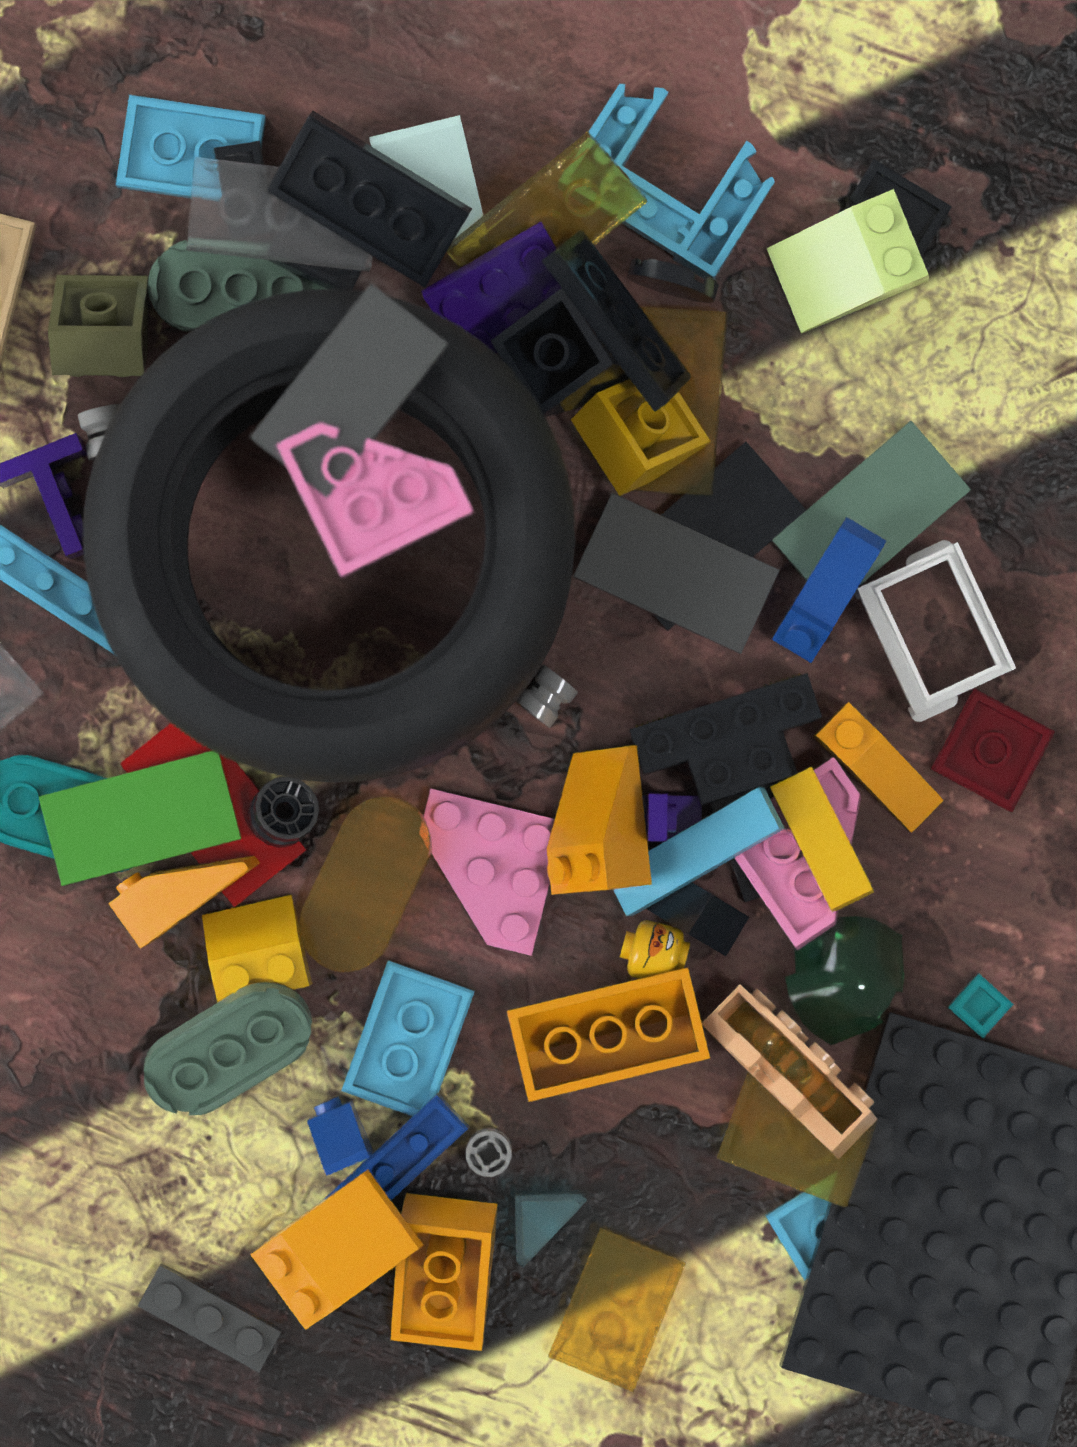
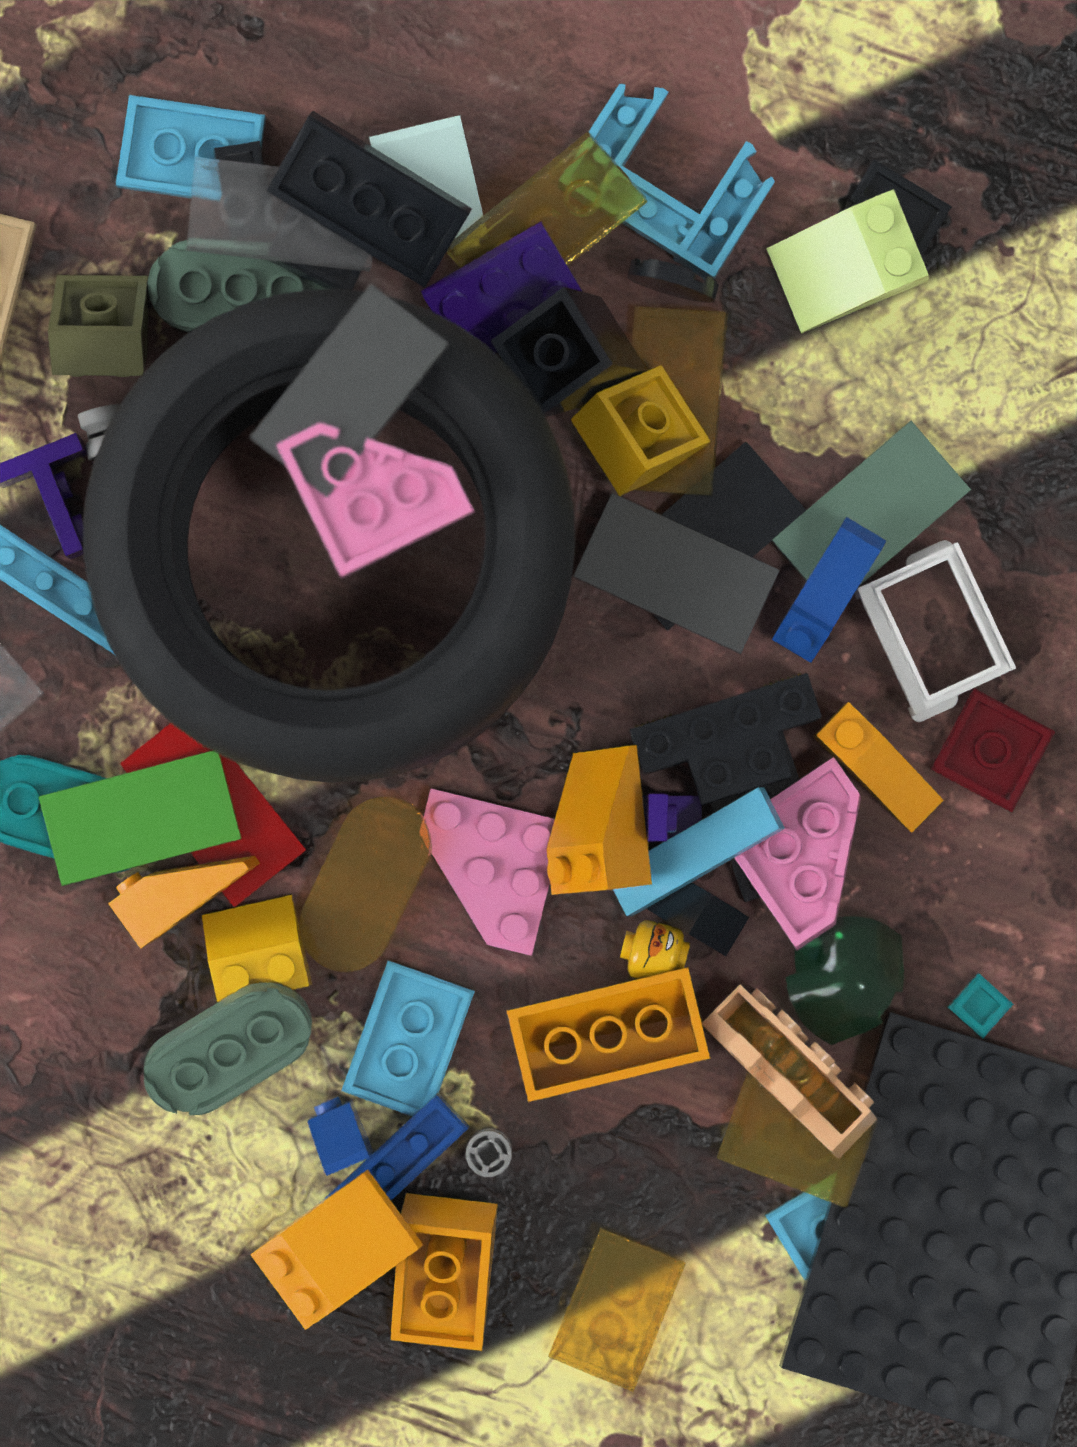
dark grey plate [138,1263,282,1373] -> none
black wheel [248,777,319,848] -> none
clear light blue slope [515,1190,587,1268] -> none
light grey wheel [516,664,578,728] -> none
black tile [542,230,691,412] -> none
yellow tile [770,767,874,913] -> none

